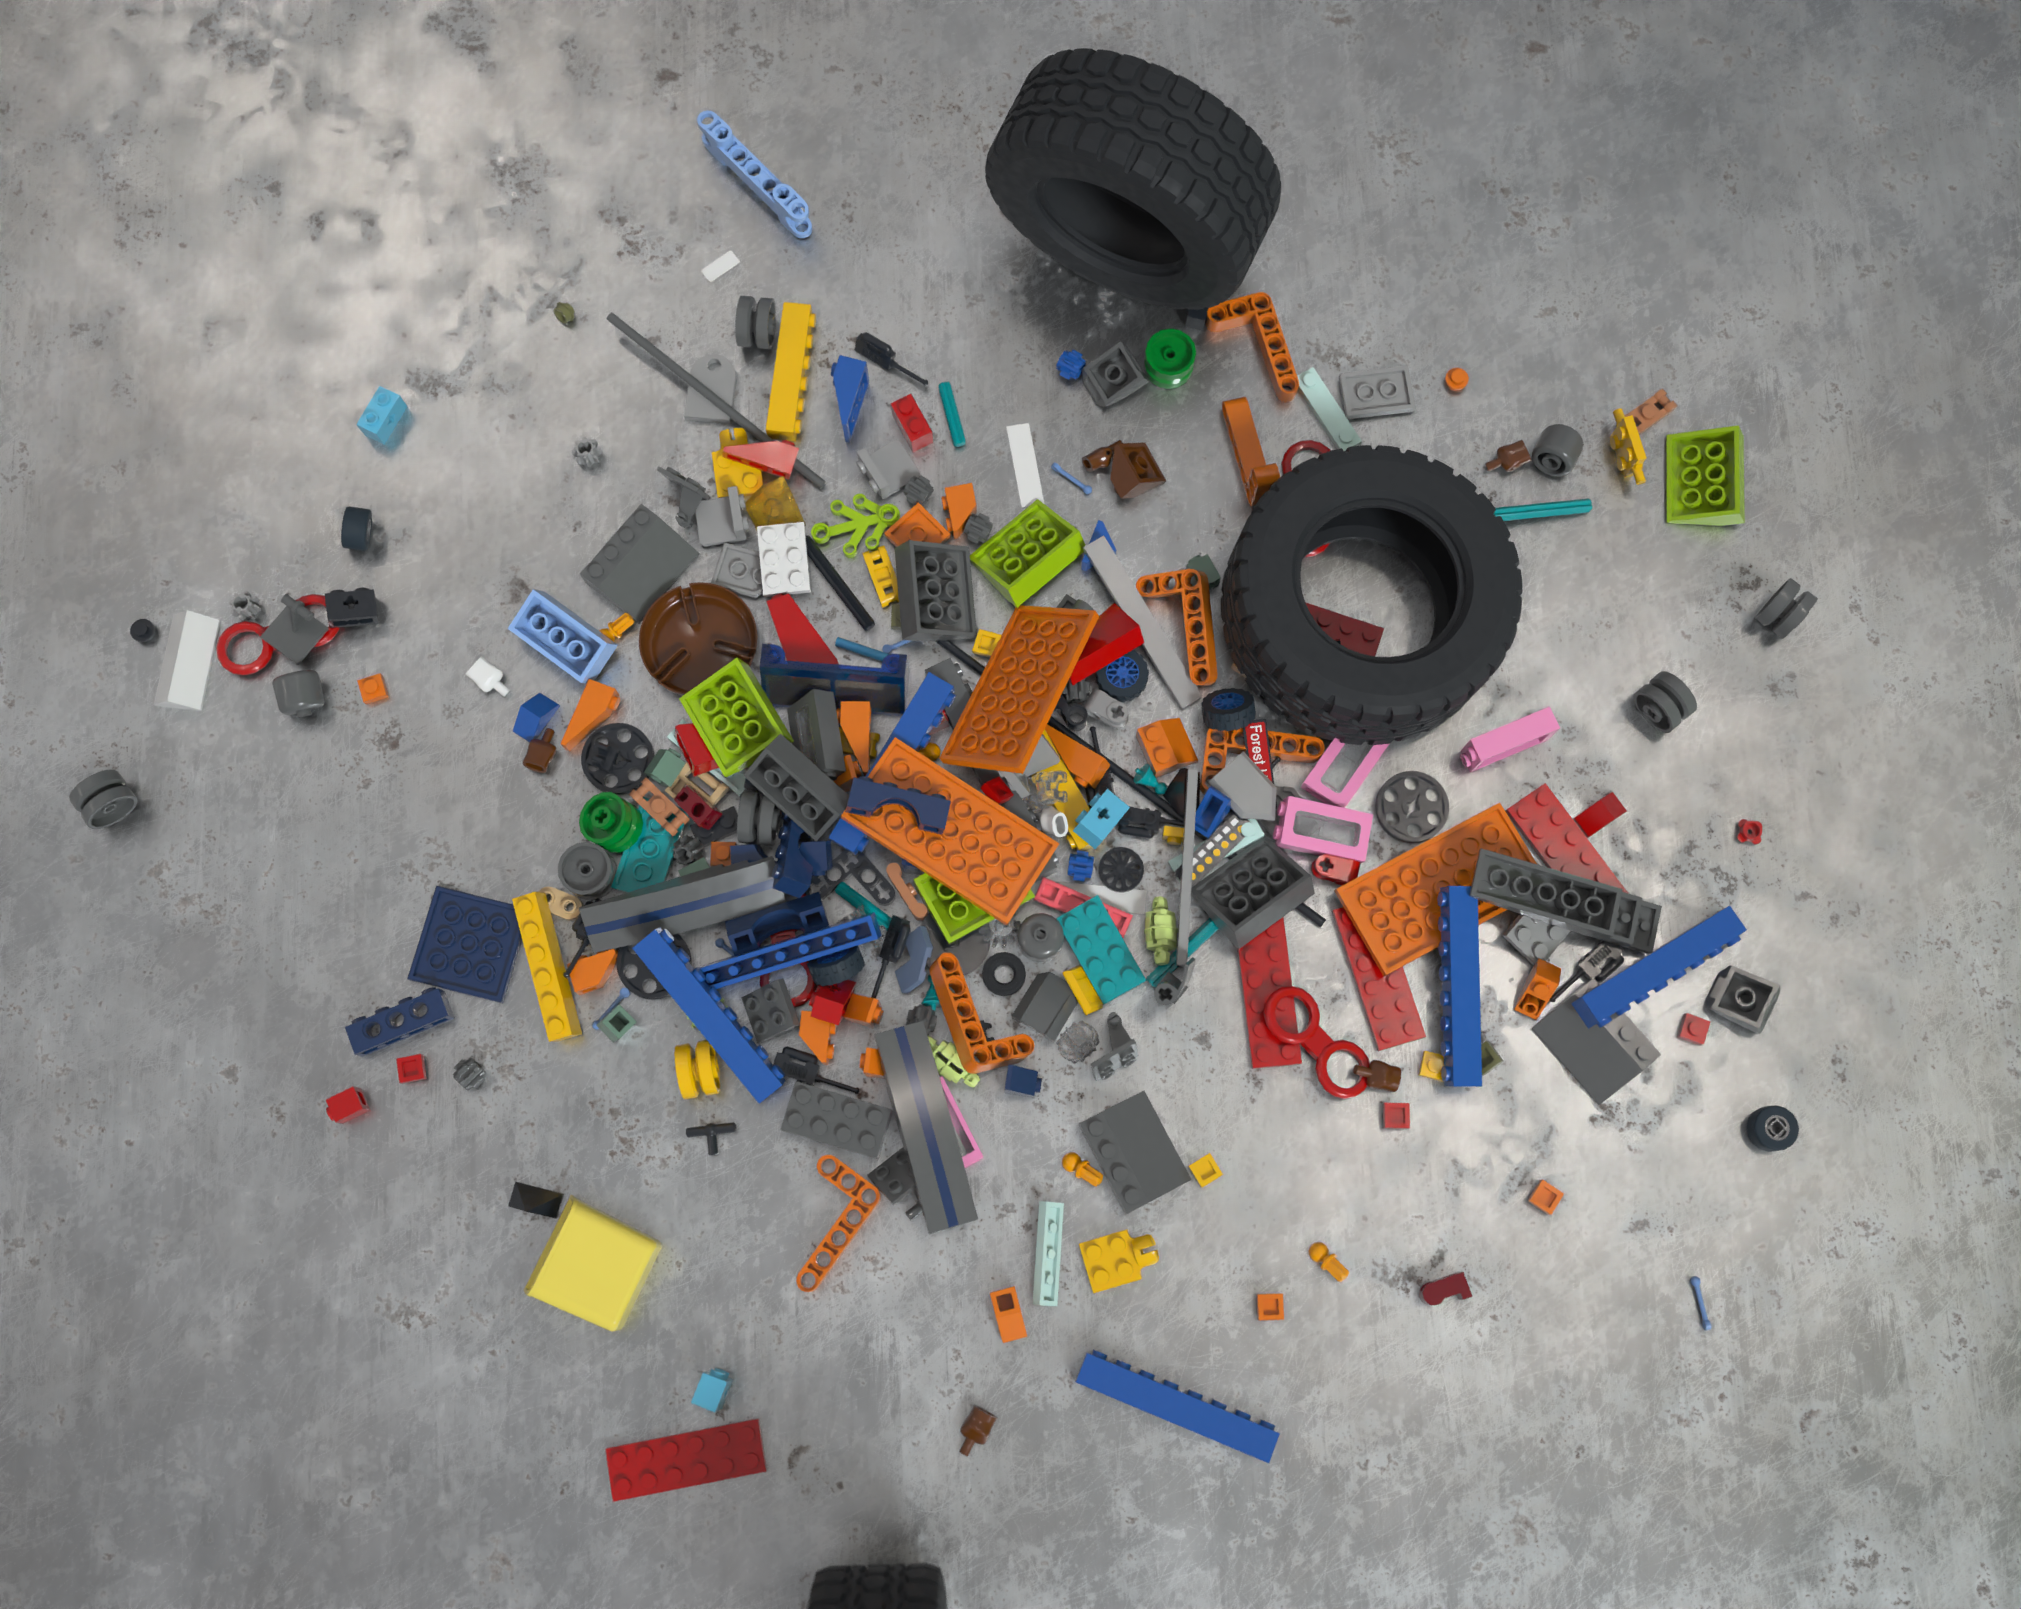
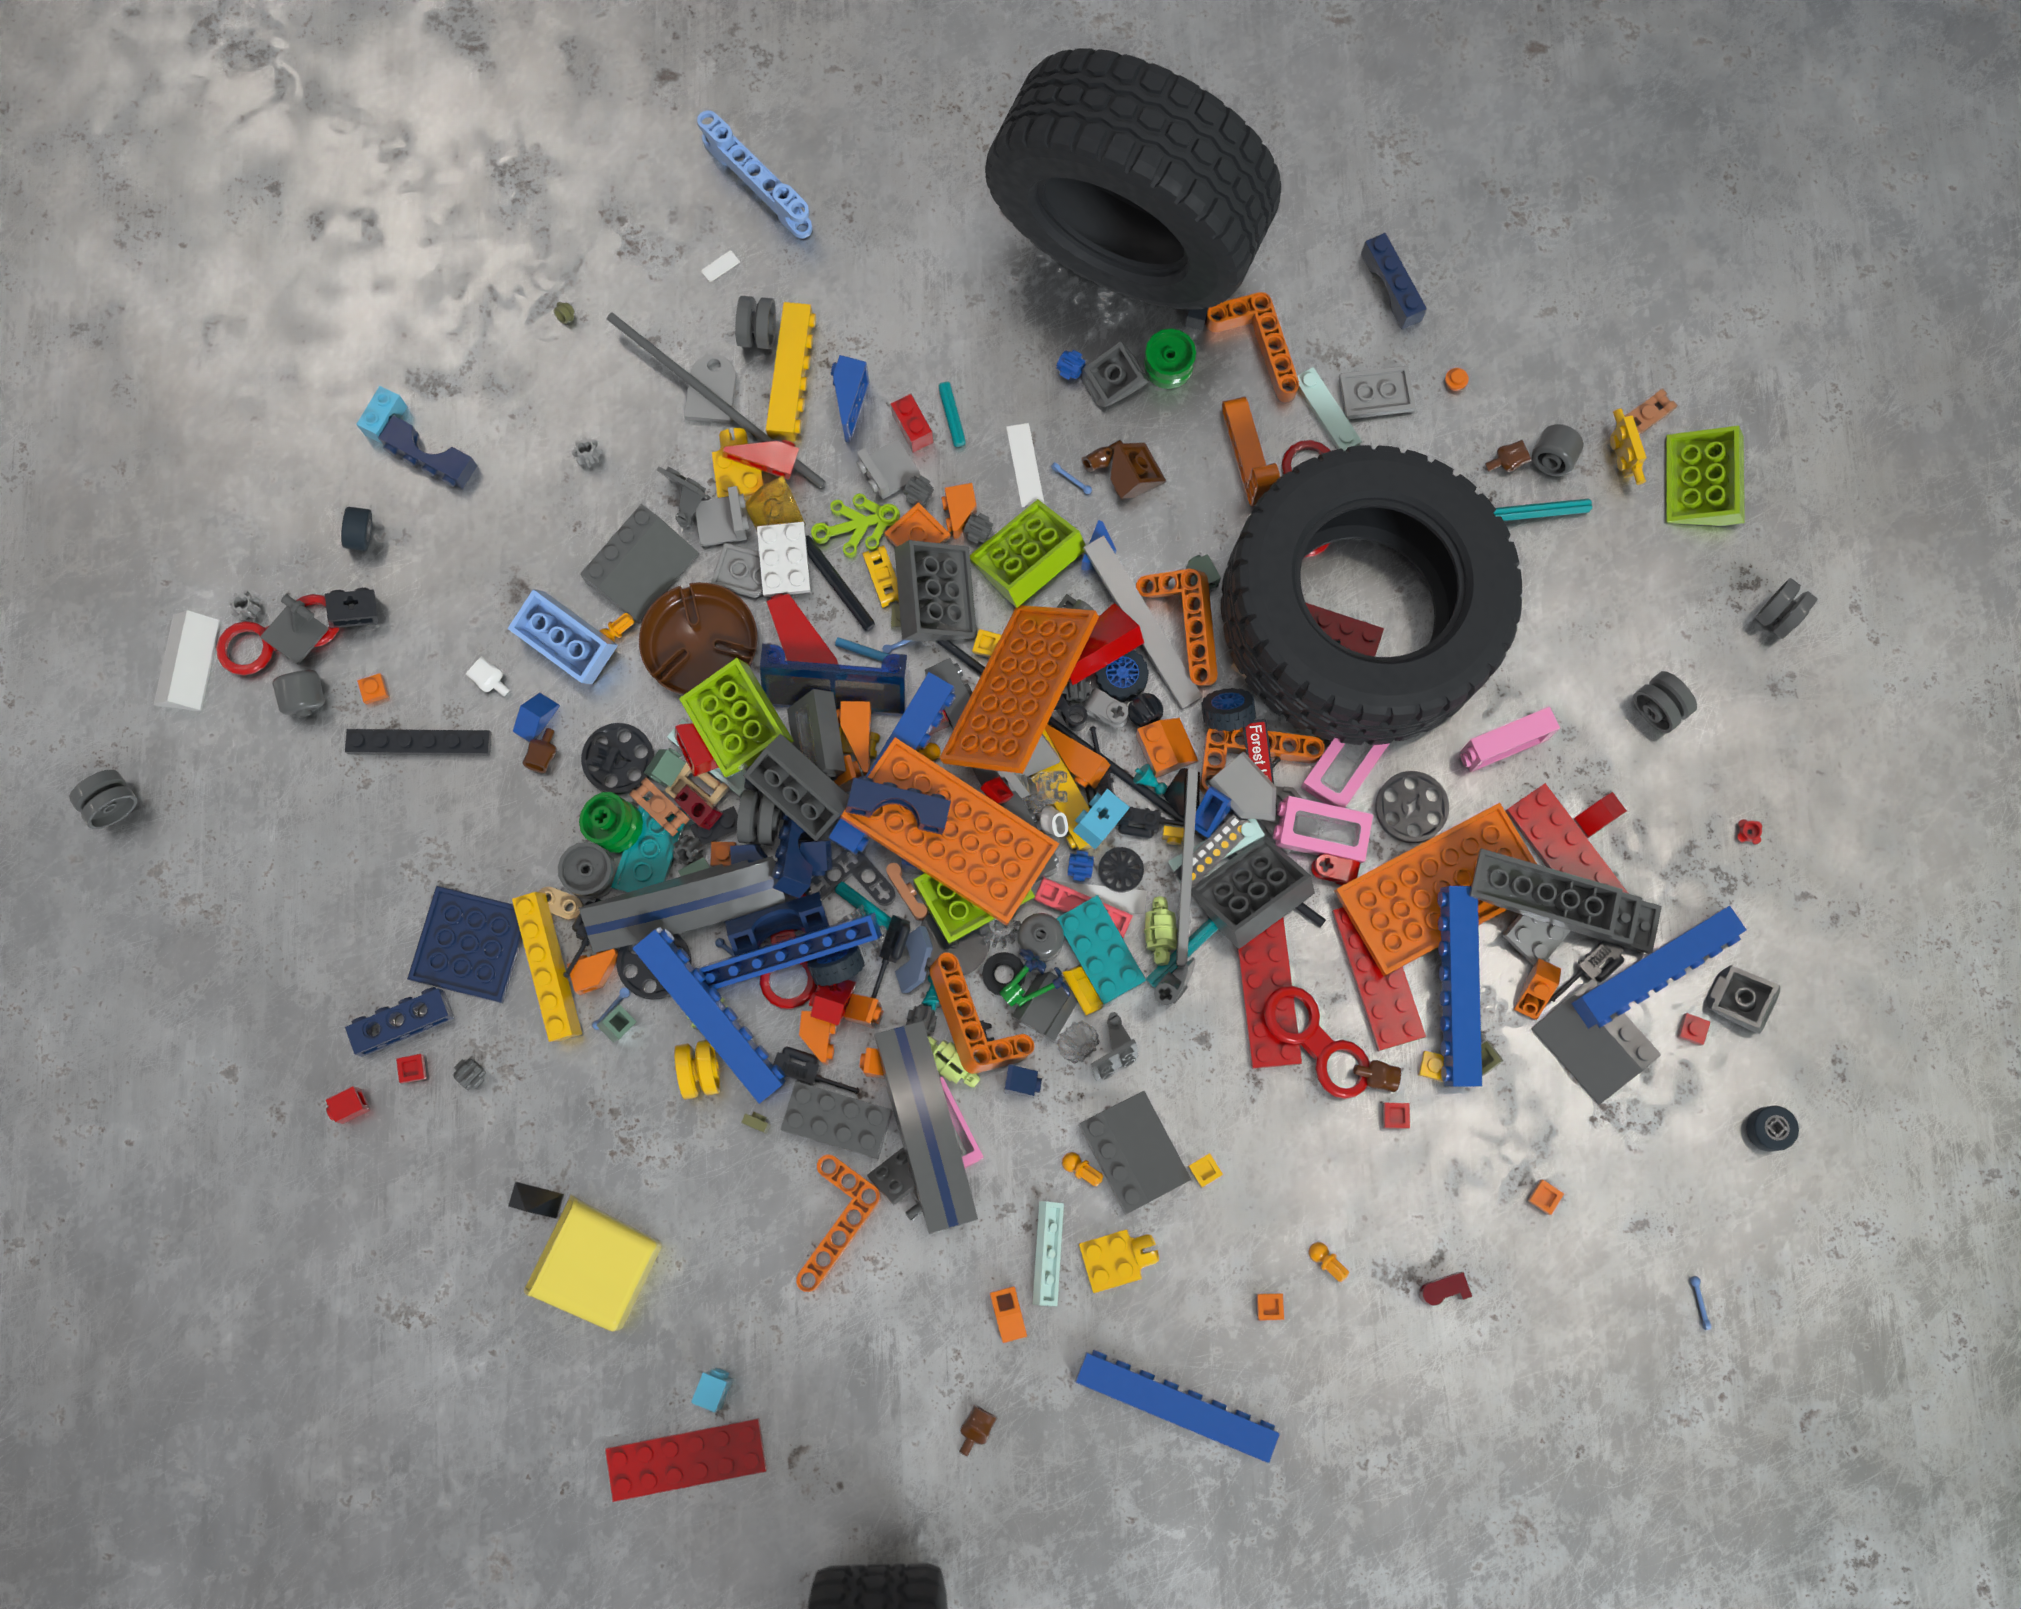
black plate [130,619,155,642] -> none
orange slope [560,679,620,751] -> none
black piece [686,1122,736,1155] -> none
dark grey plate [741,978,800,1043] -> none
black piece [854,332,928,386] -> none
none -> black plate [345,729,492,756]
none -> dark blue arch [378,415,477,488]
none -> olive plate [741,1111,771,1134]
none -> plant [999,949,1071,1007]
none -> black piece [1128,693,1163,728]
none -> dark blue arch [1361,232,1427,330]

